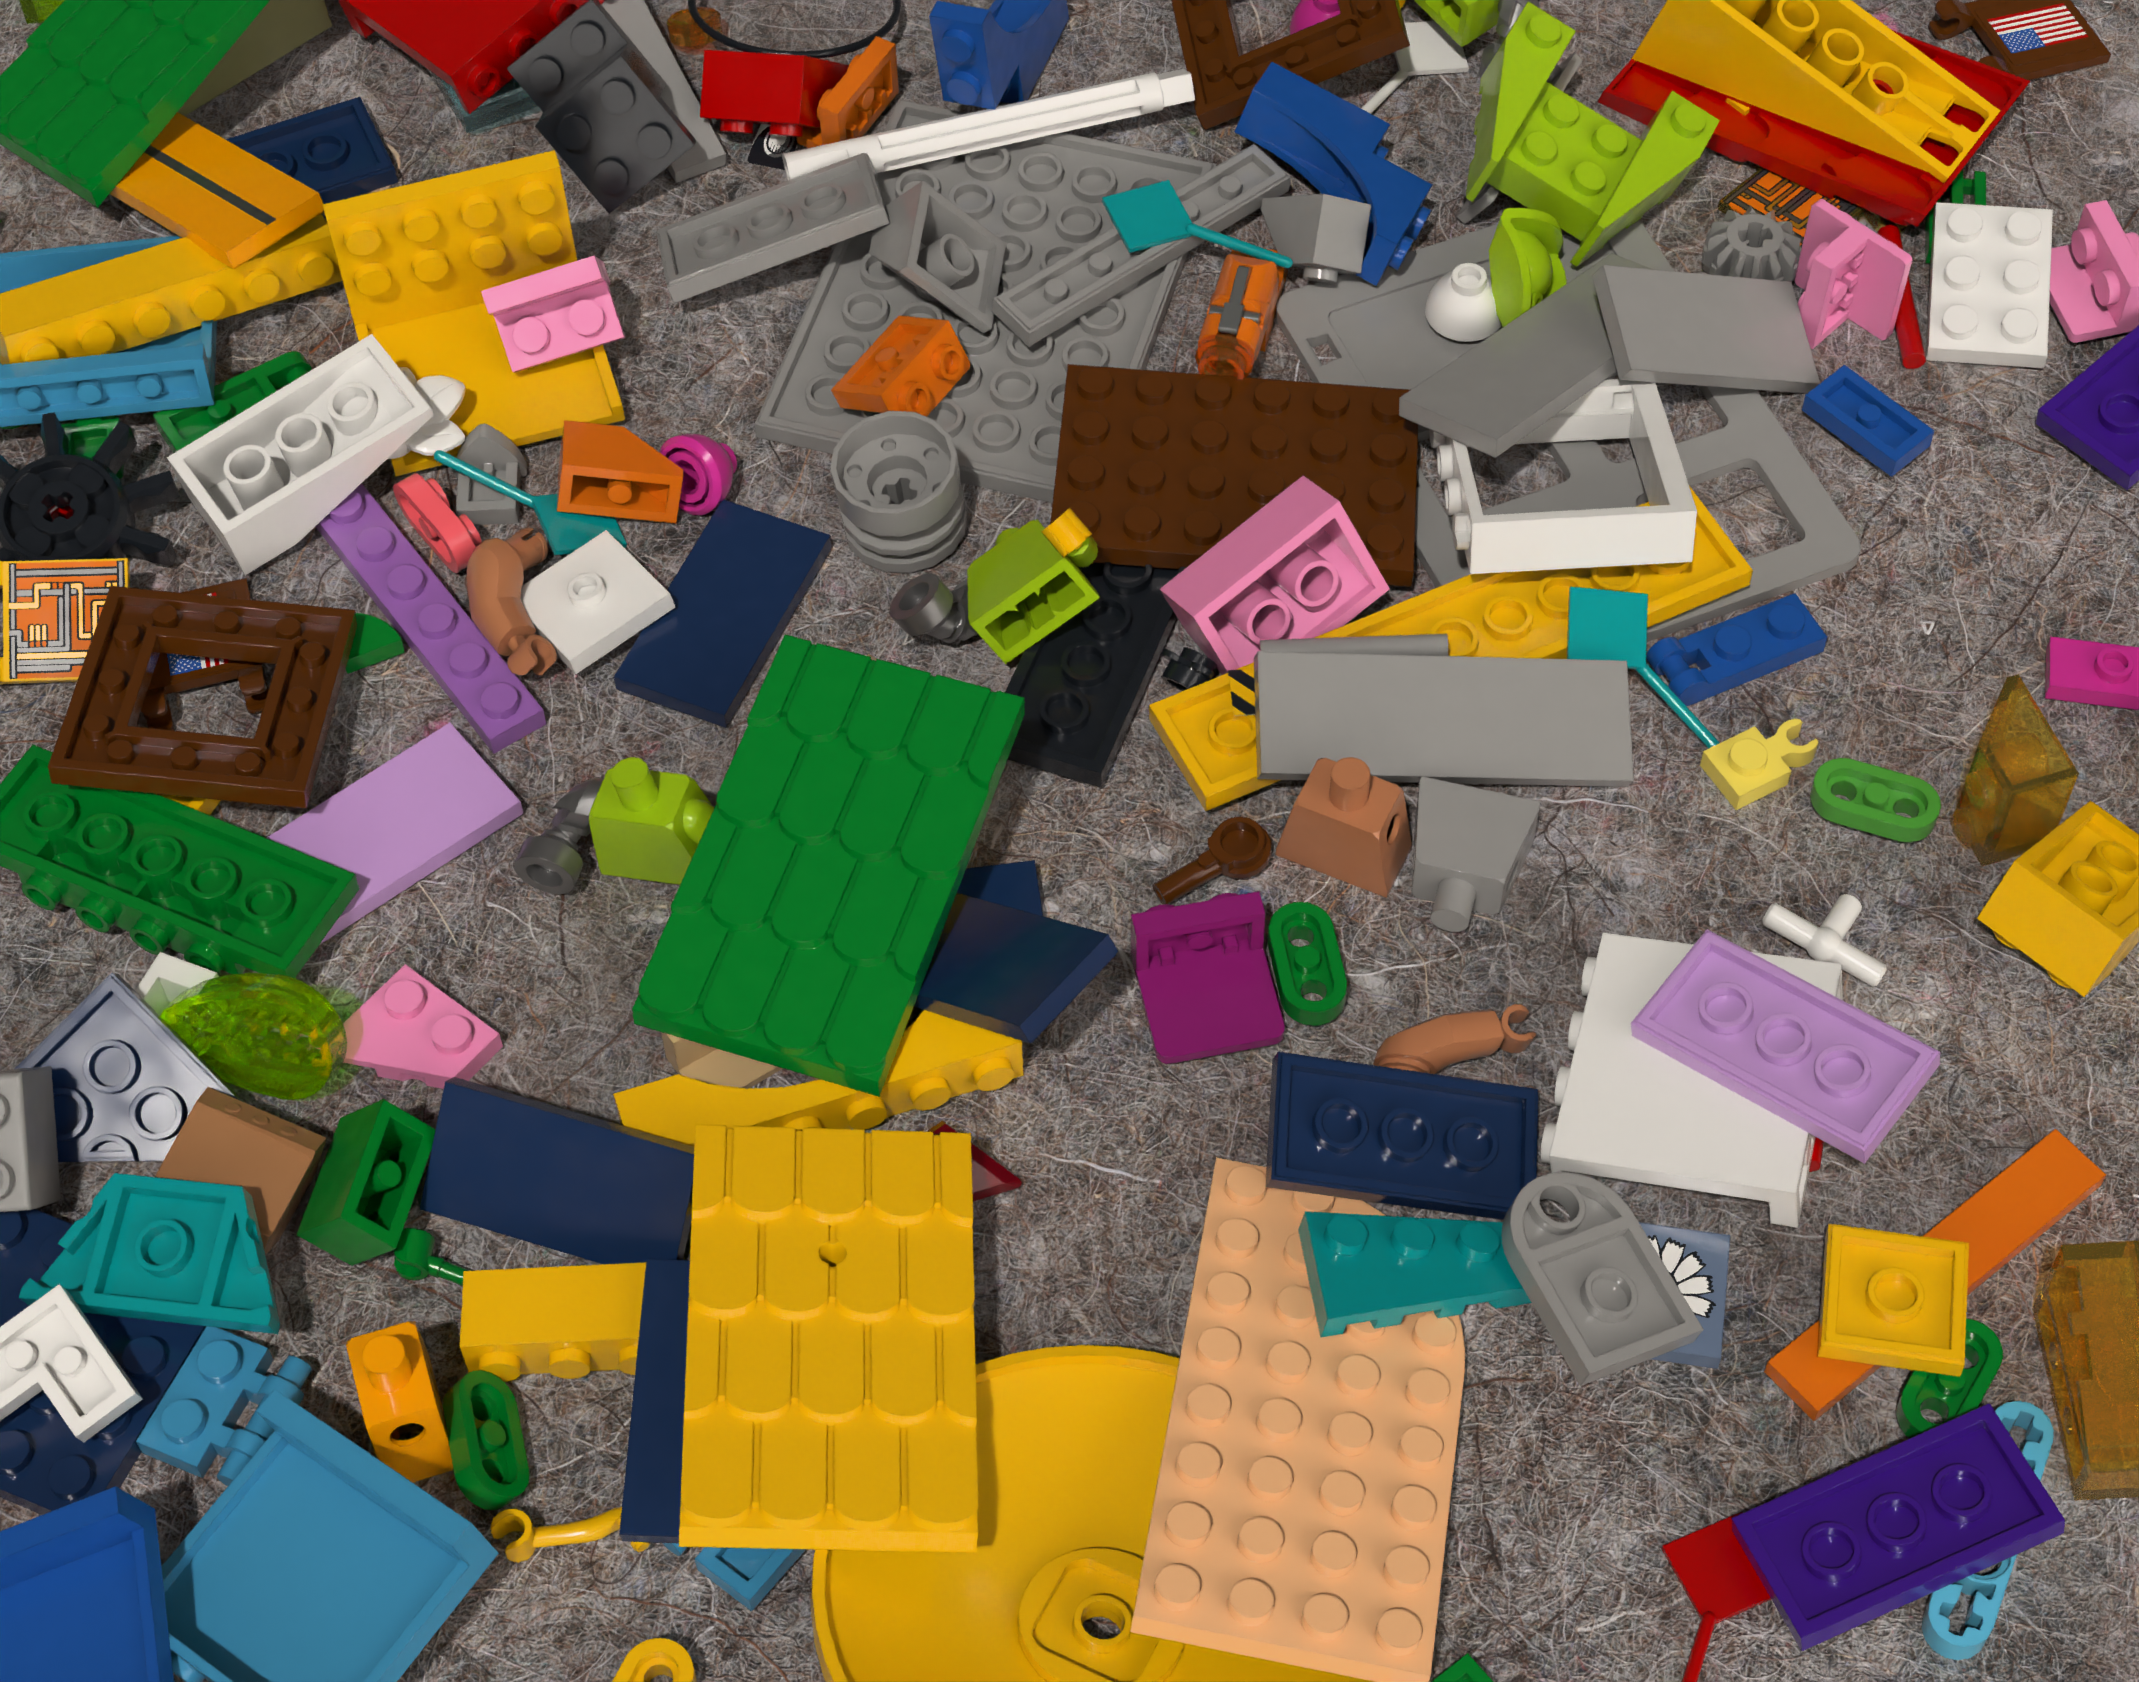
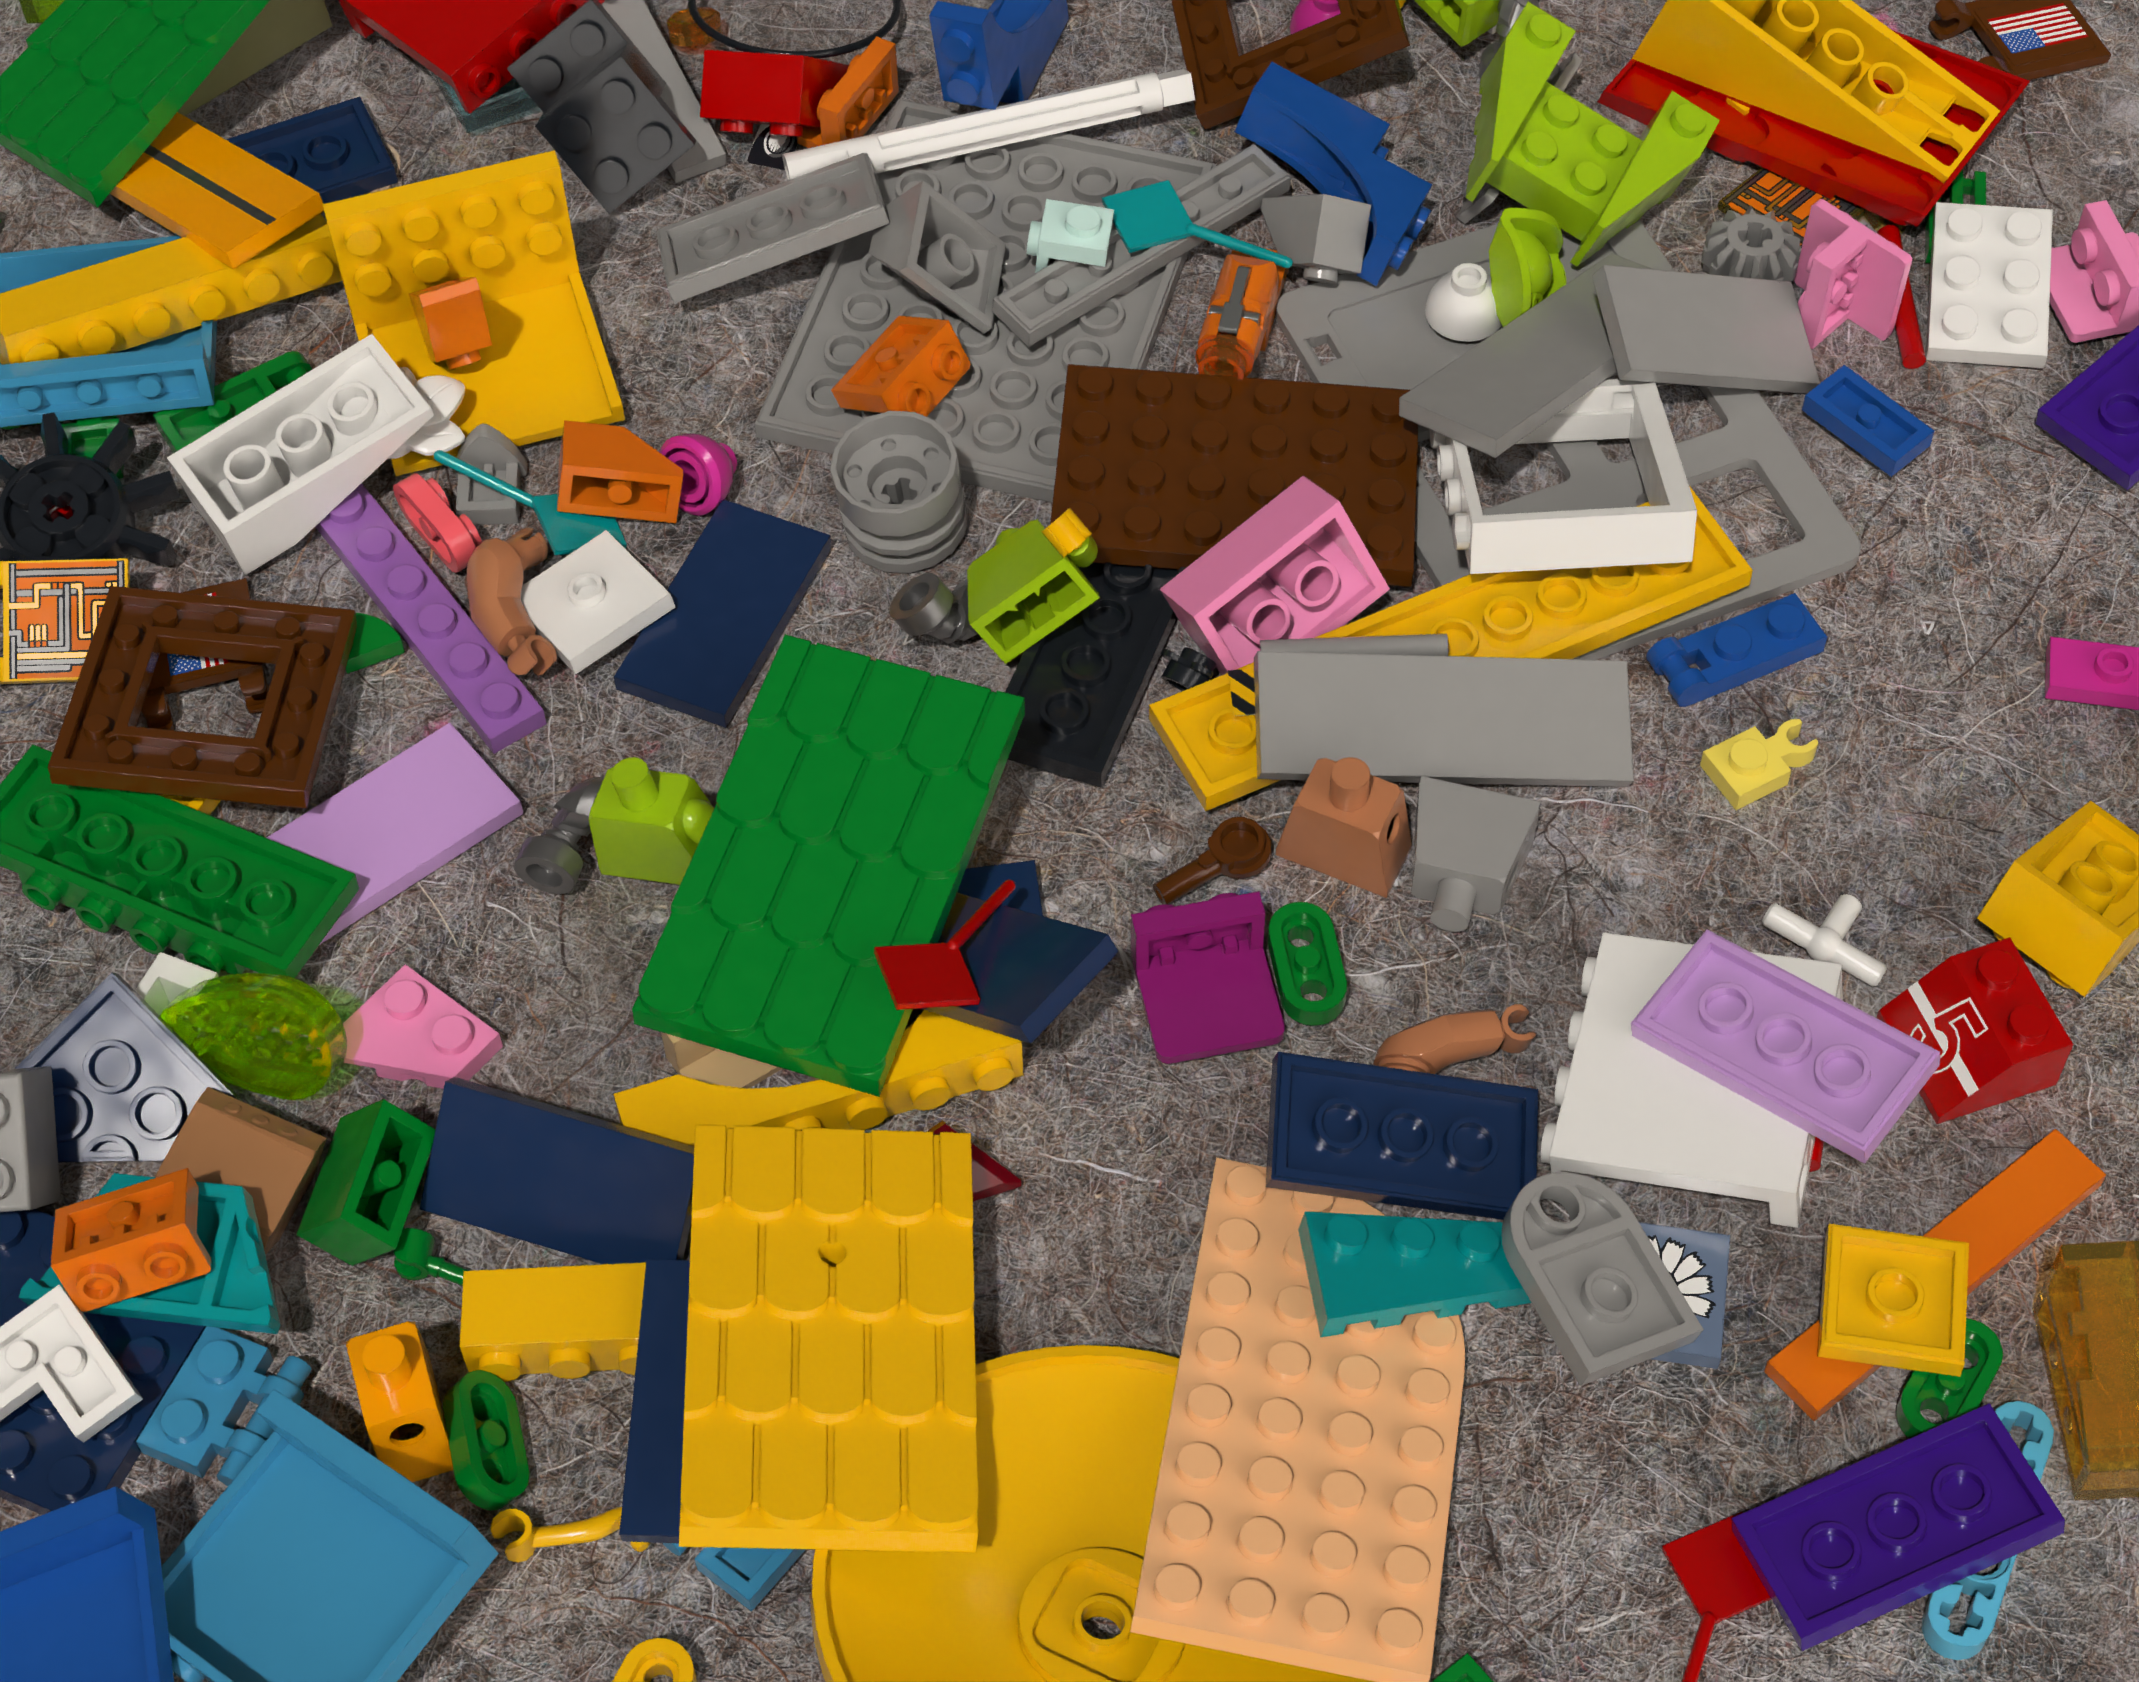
bright pink bracket [481,255,626,373] -> none
white piece [1361,21,1469,114] -> none
teal piece [1567,587,1720,749] -> none
bright green plate [1810,758,1941,842] -> none
clear yellow slope [1953,674,2079,867] -> none
none -> orange bracket [50,1168,211,1312]
none -> orange slope [409,277,492,370]
none -> red piece [874,879,1016,1010]
none -> light aqua bracket [1026,199,1114,273]
none -> red slope [1877,937,2073,1124]

